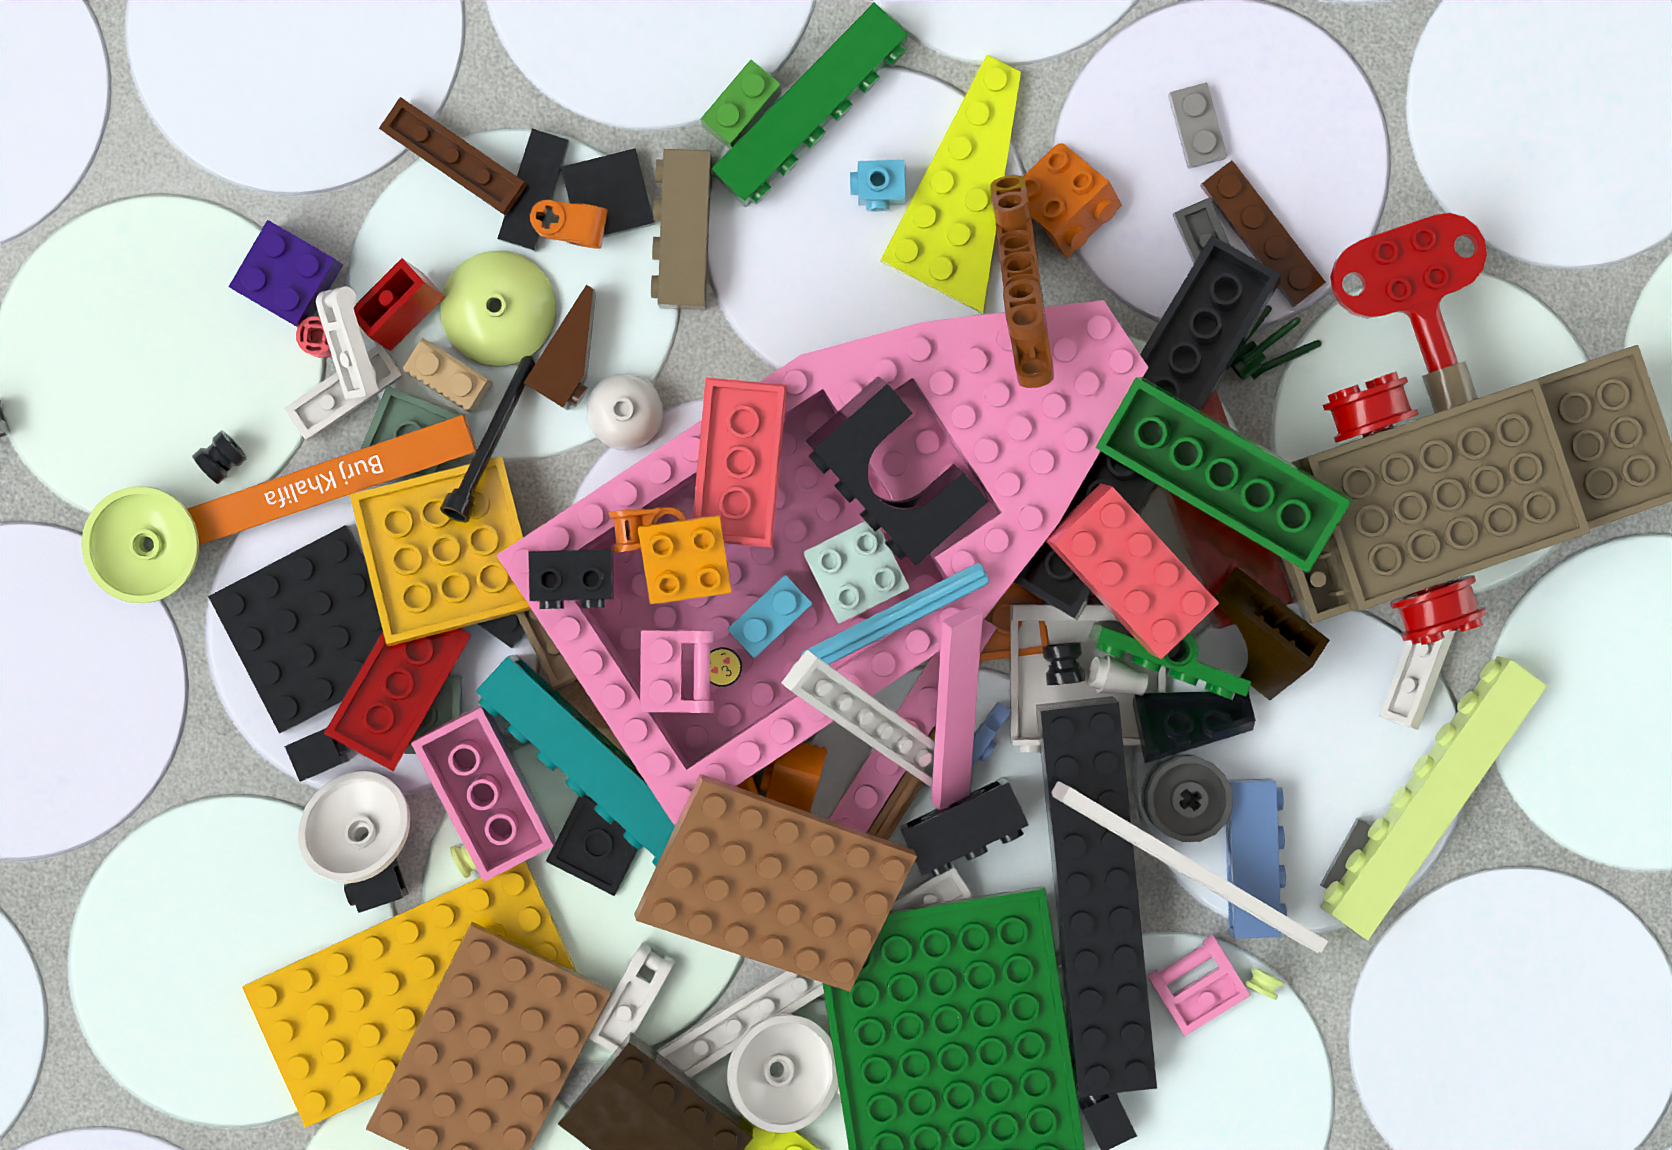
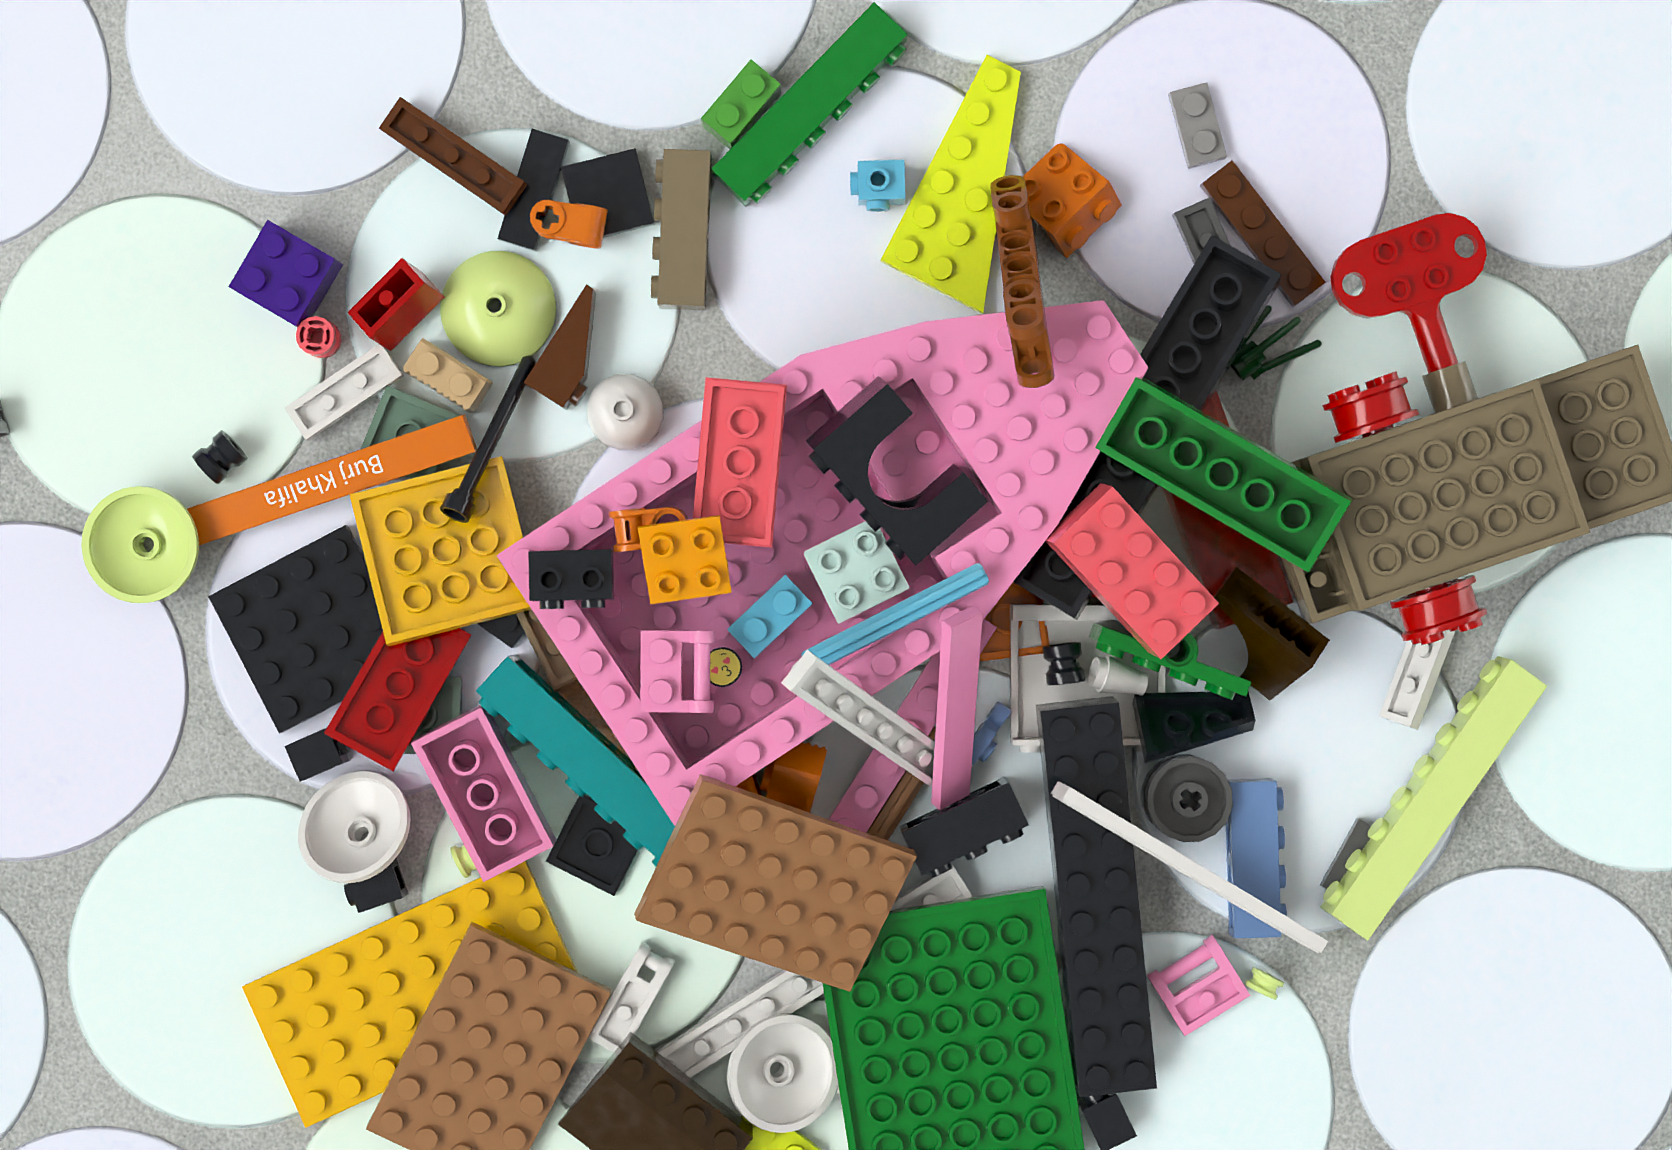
white plate [316,286,379,399] -> none

